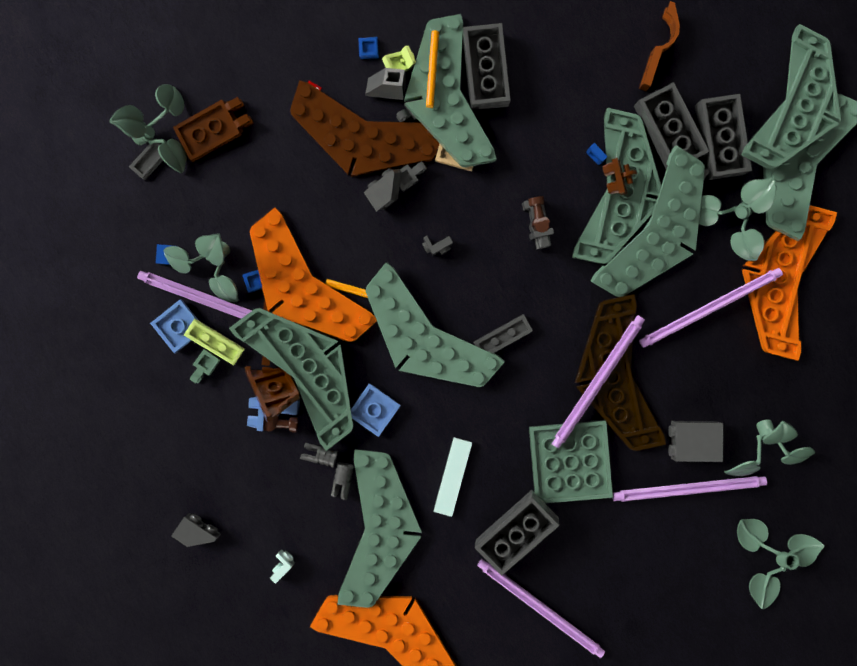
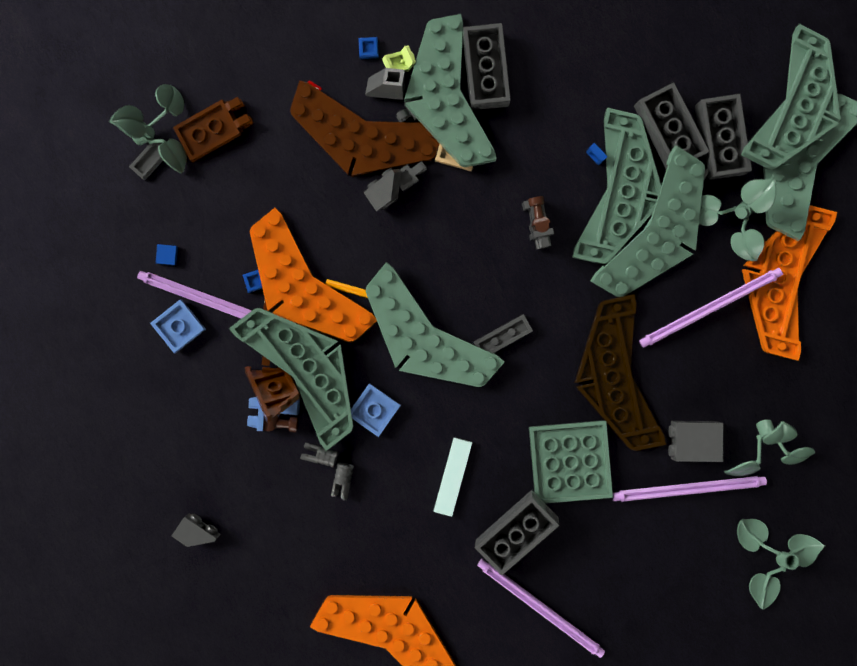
sand green plant [163,234,239,302] -> none
yellowish green tile [184,318,245,365] -> none
sand green plate [190,349,221,383] -> none
light aqua bracket [270,550,295,584] -> none
sand green wing [337,449,422,608] -> none
dark grey bracket [422,236,453,256] -> none
light orange bar [426,30,439,108] -> none
lavender piece [552,315,645,449] -> none
reddish brown hips [602,158,637,195] -> none
dark orange piece [639,1,680,91] -> none

